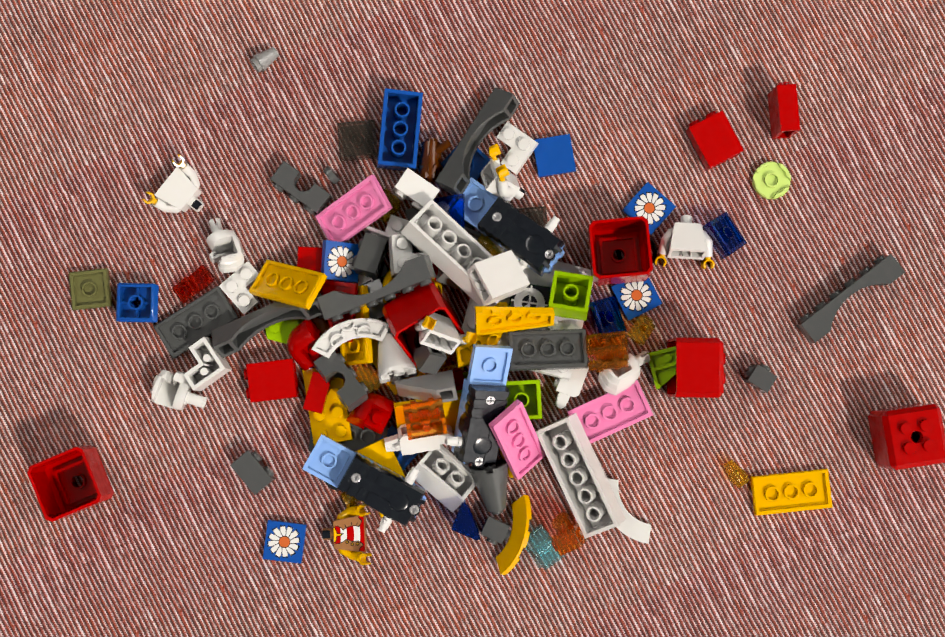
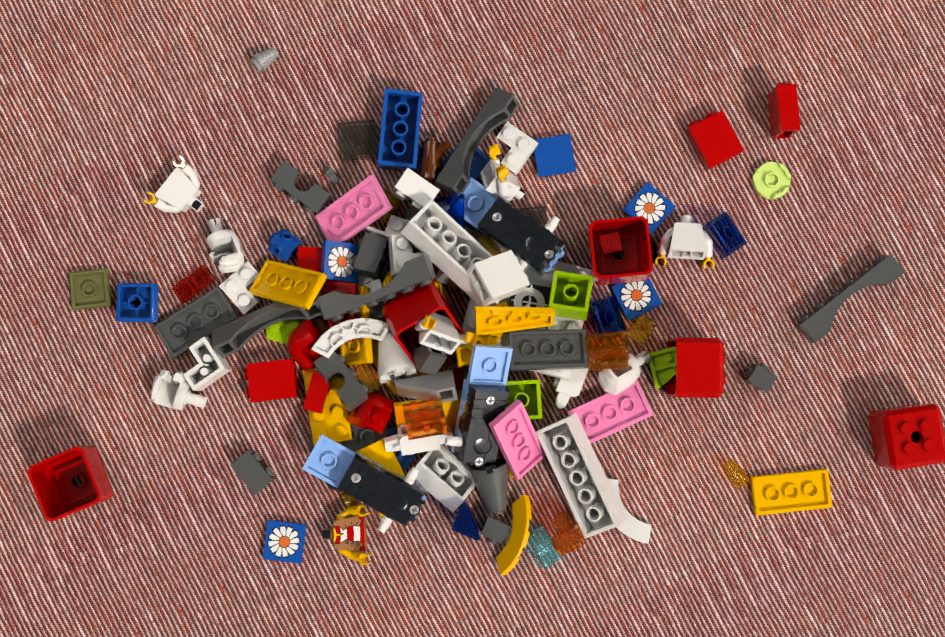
none -> blue brick [267,228,302,263]
none -> tile [599,232,622,256]

